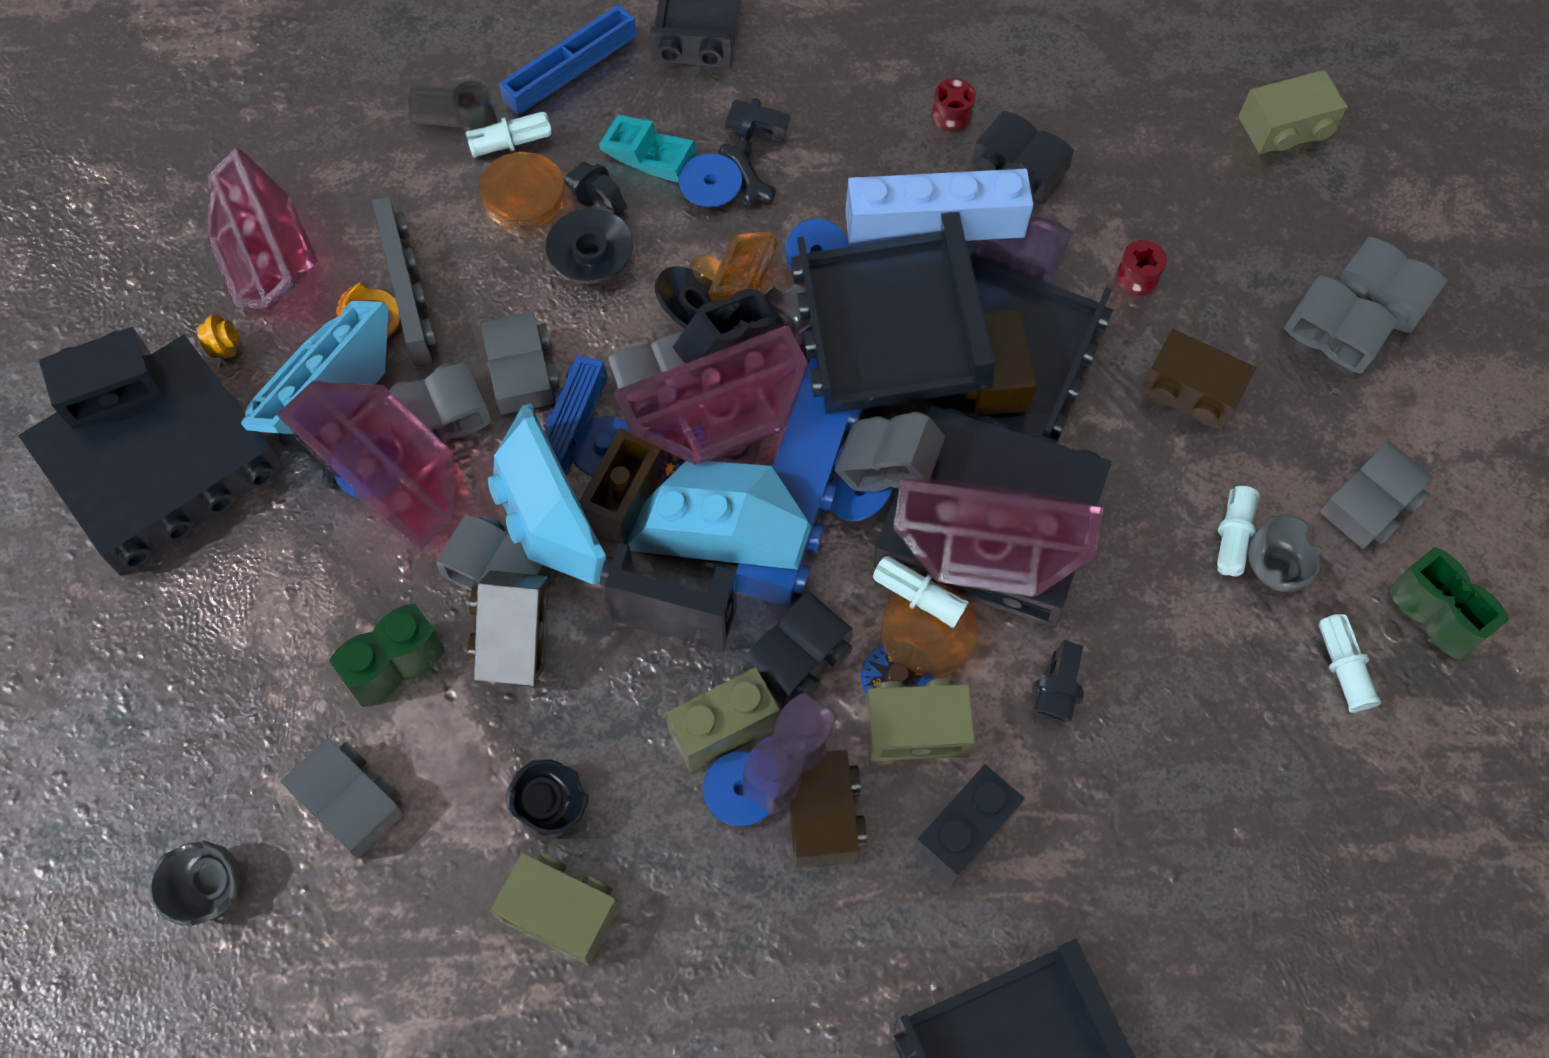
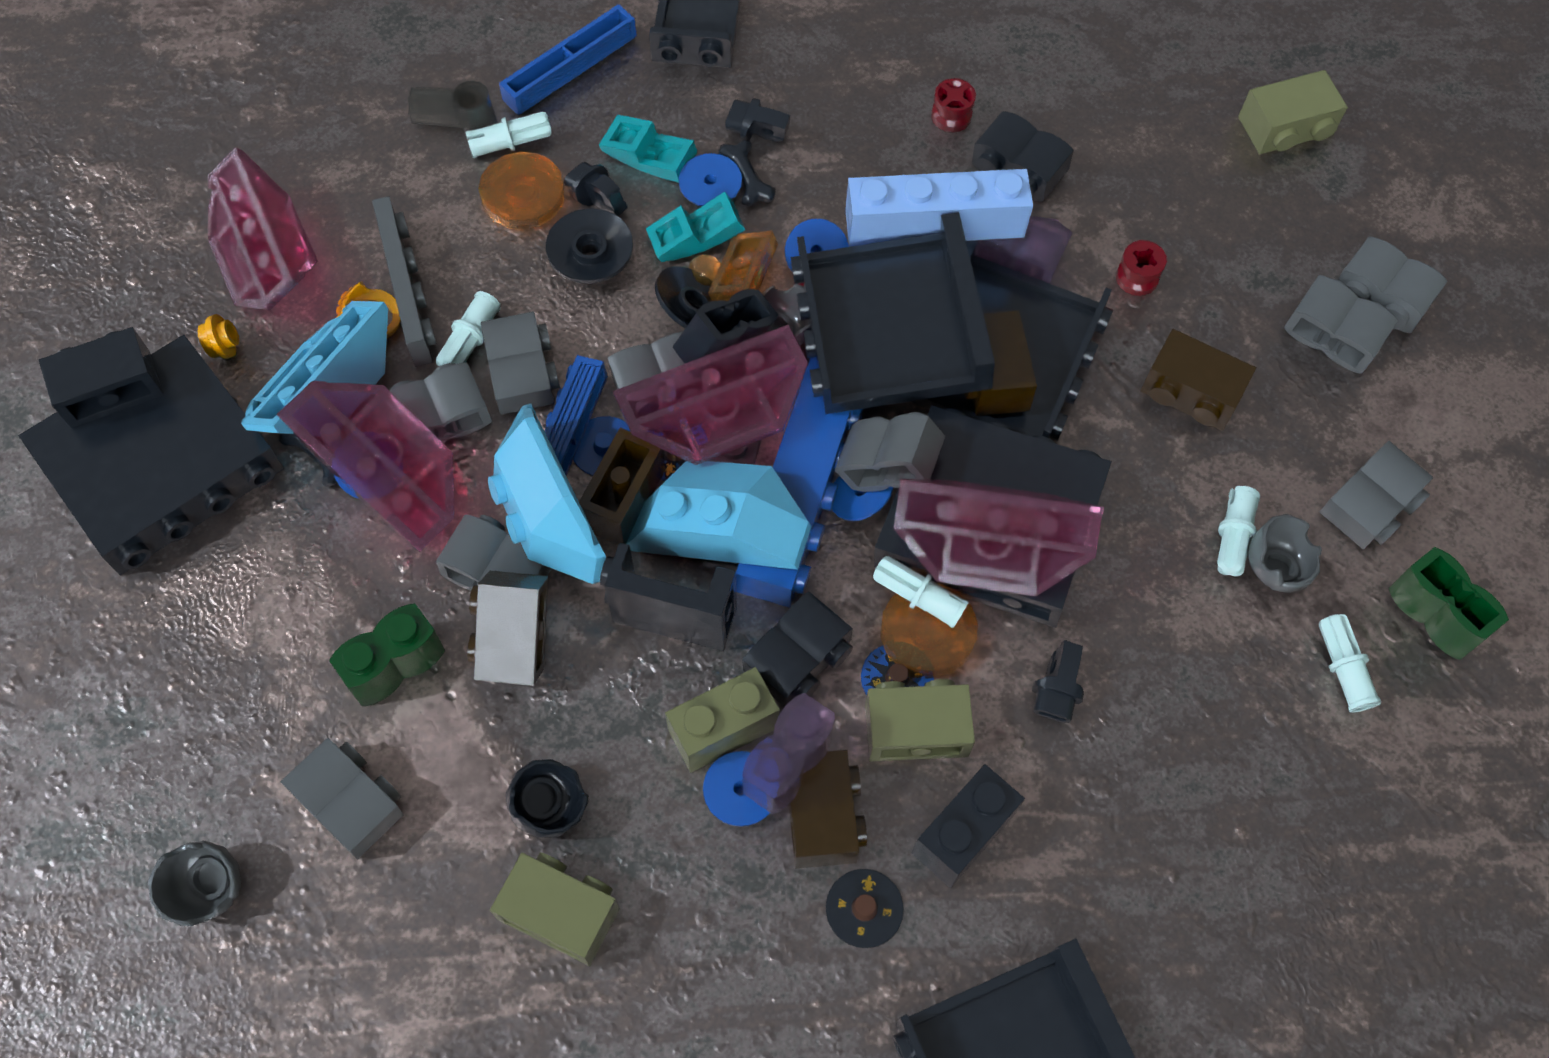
none -> light aqua axle [436,291,501,366]
none -> teal slope [646,192,746,262]
none -> piece [826,869,904,948]

